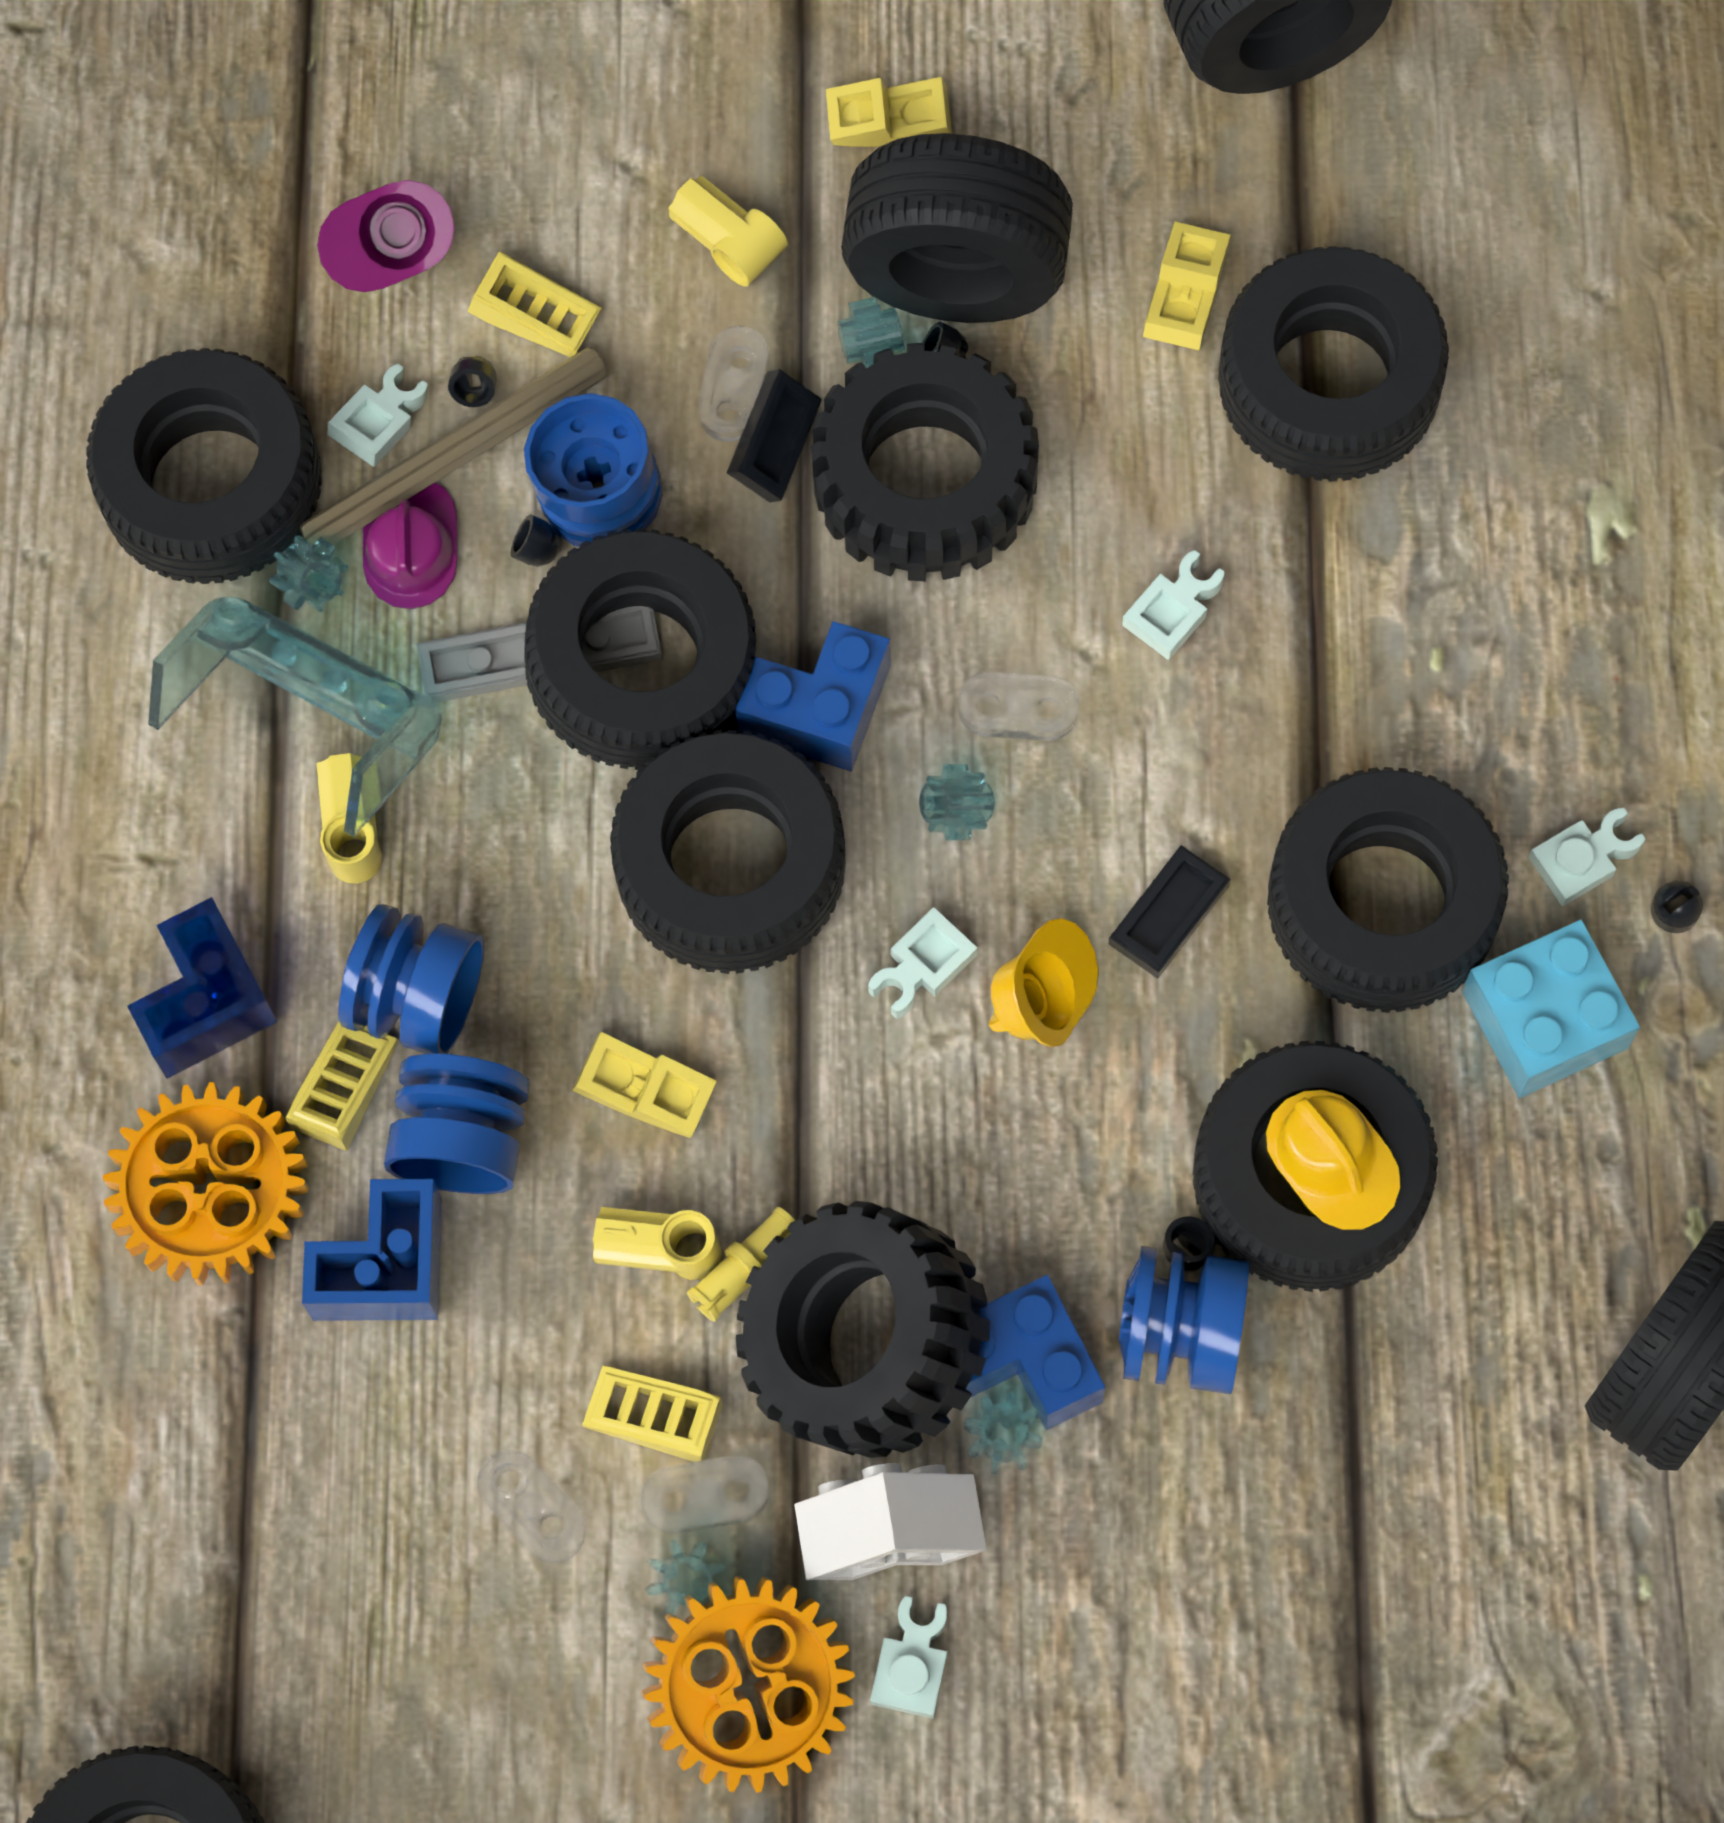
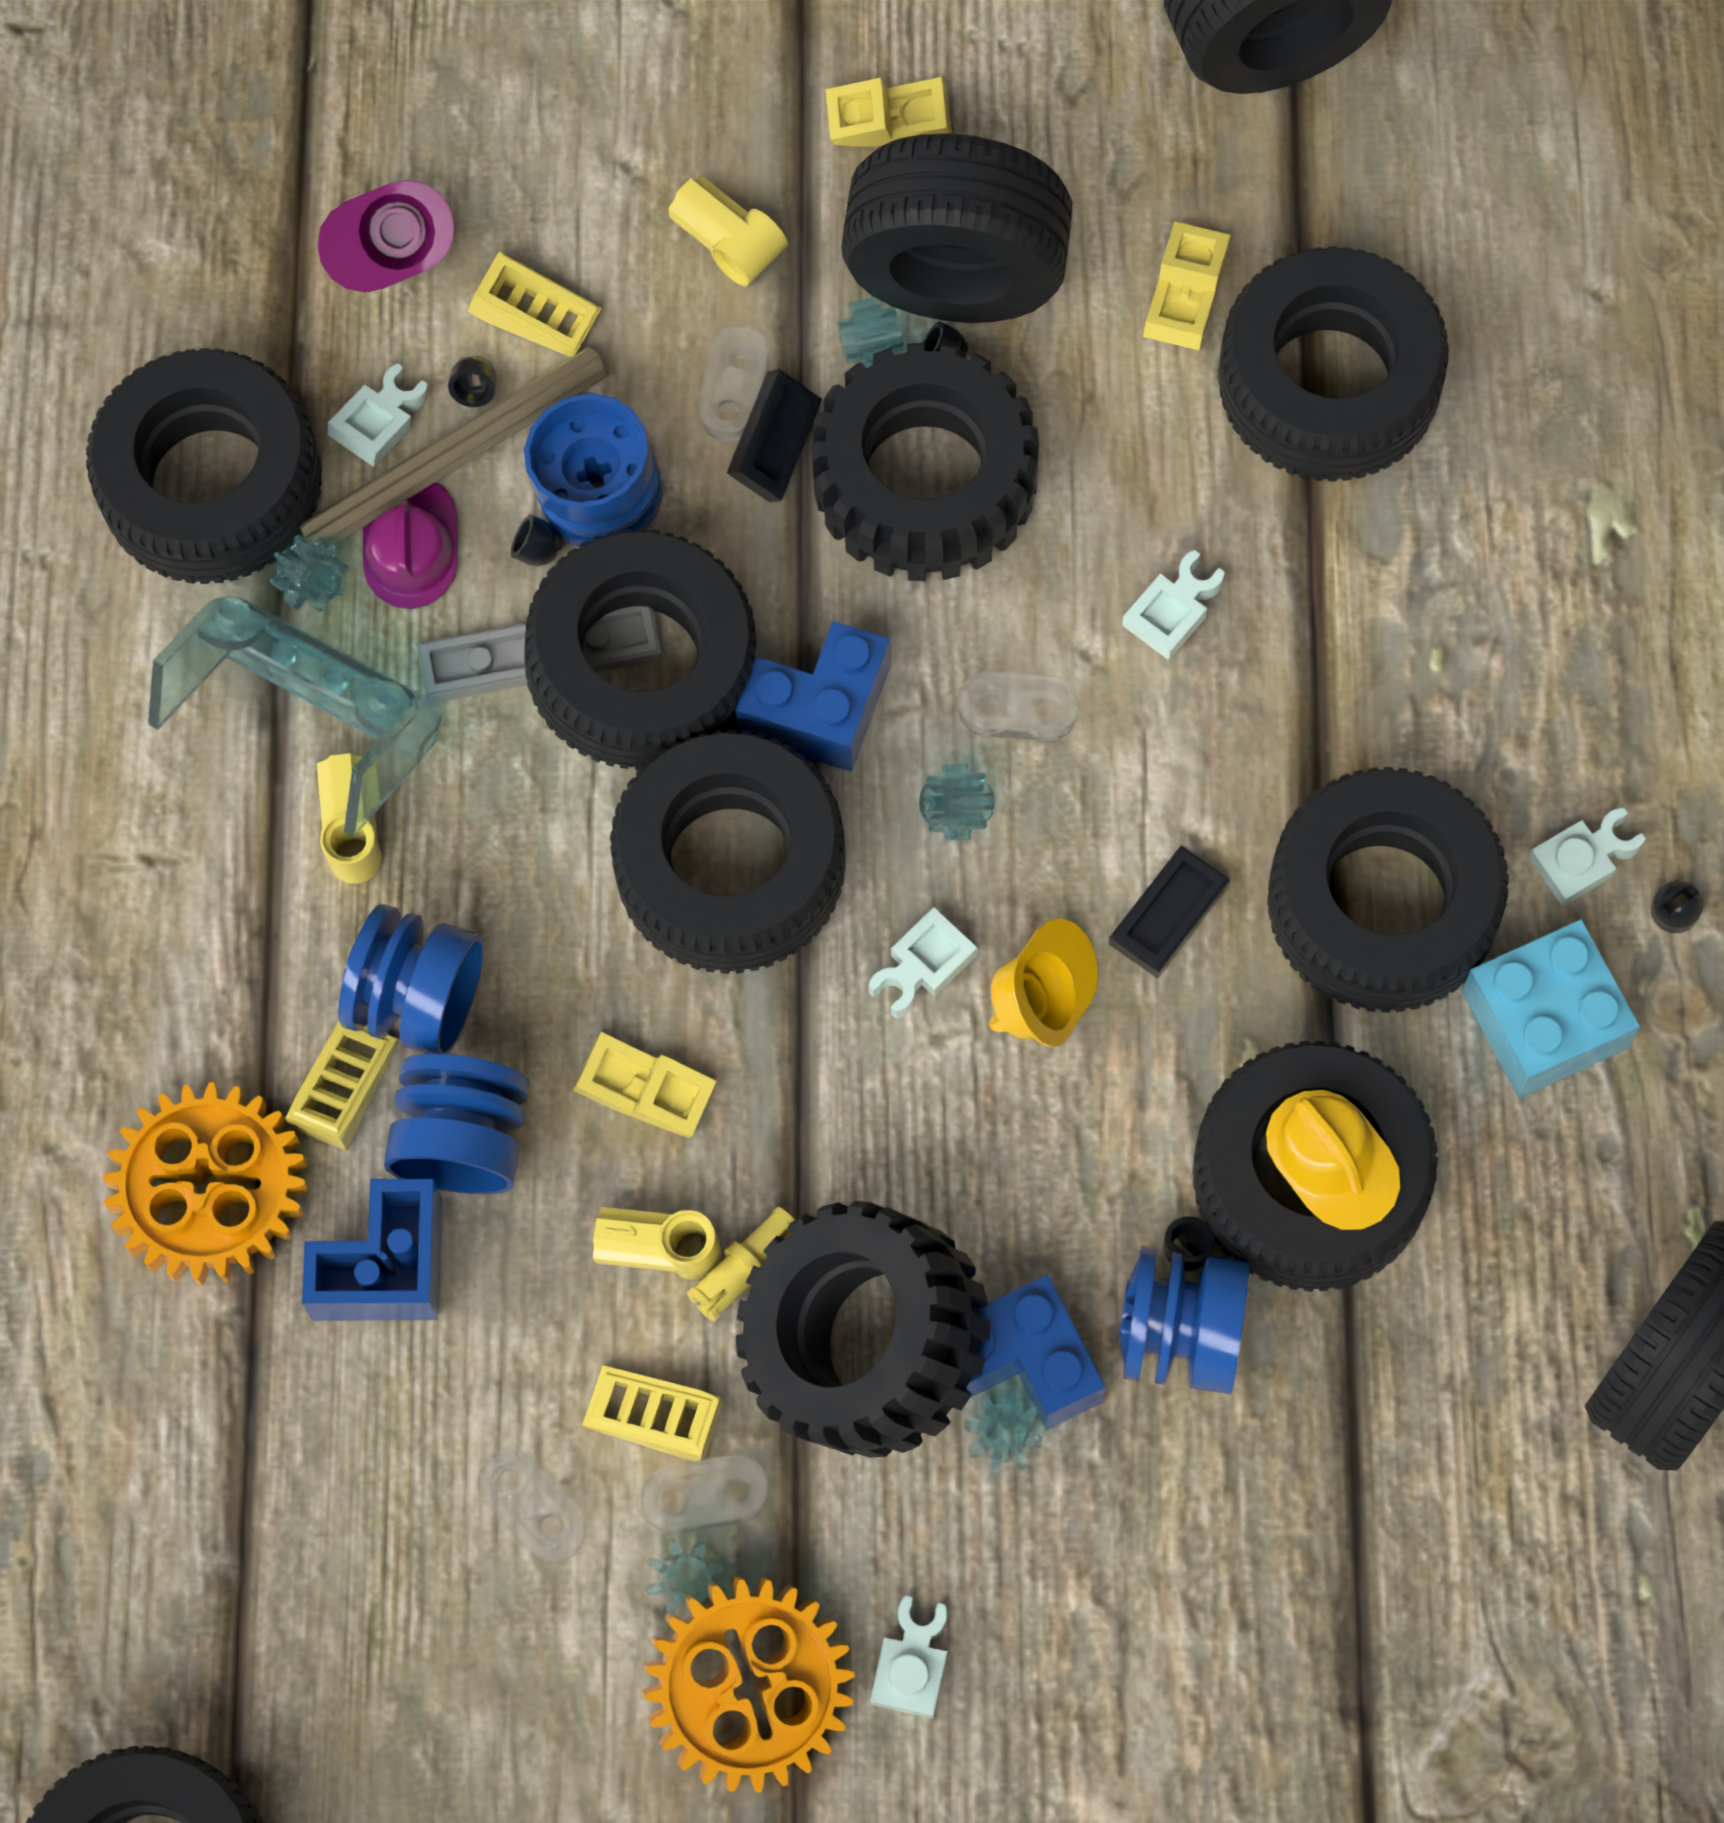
clear blue brick [127,897,277,1079] -> none
white brick [794,1463,987,1580] -> none

